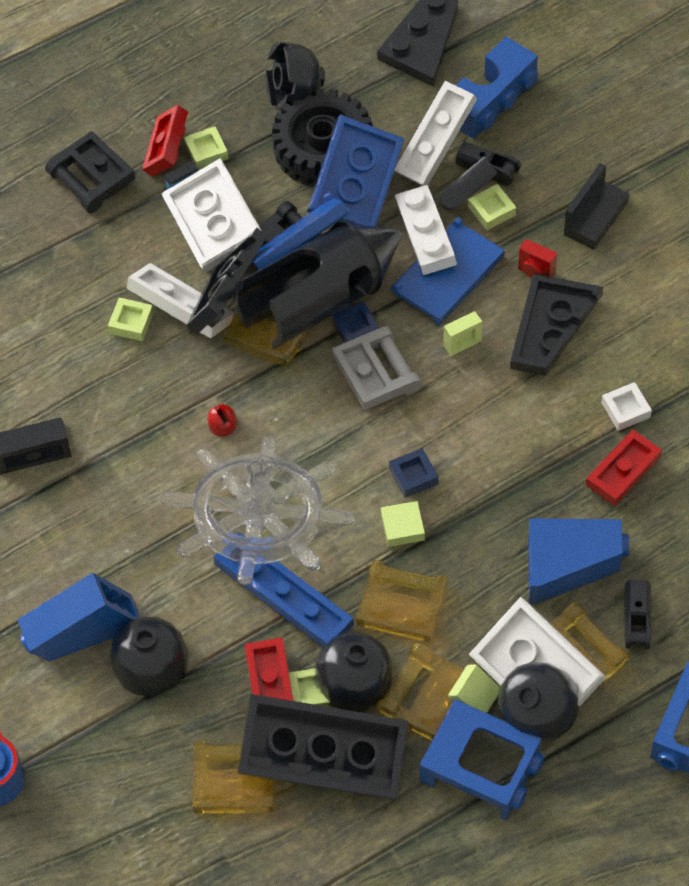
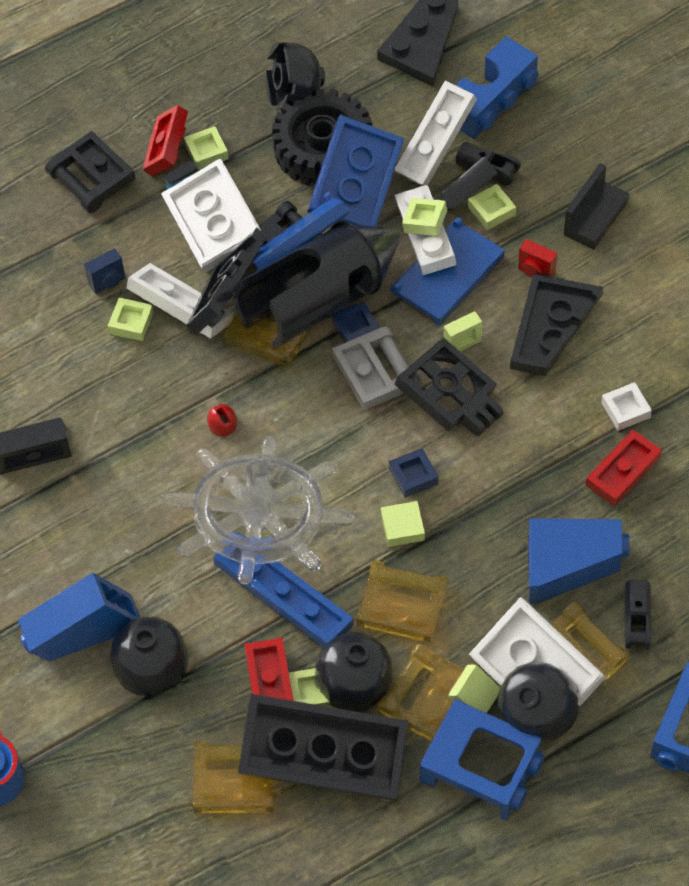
none -> dark blue plate [84,248,126,294]
none -> black piece [394,337,503,436]
none -> yellowish green tile [402,198,447,236]

